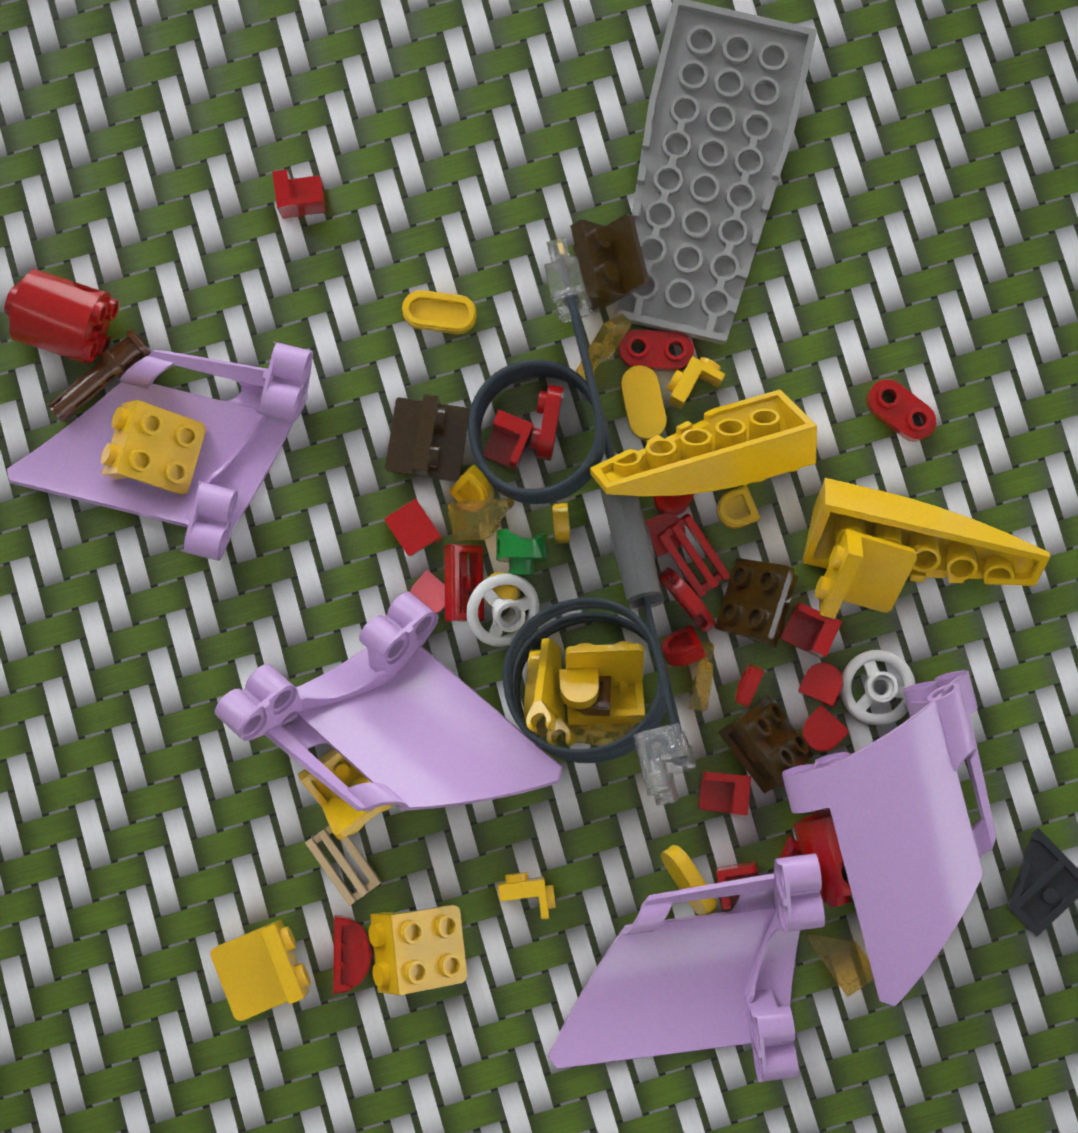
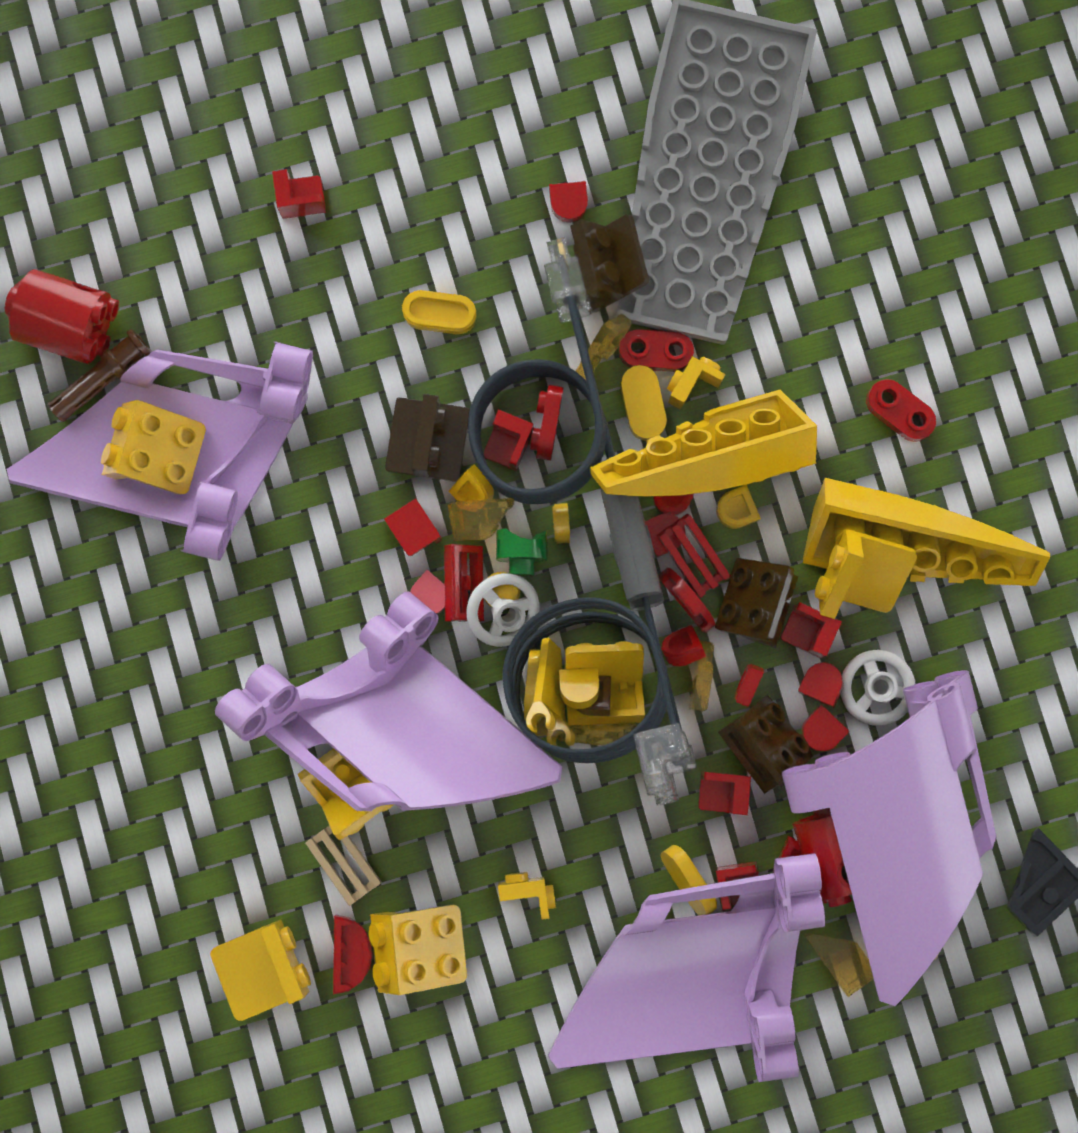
none -> red tile [549,181,588,223]

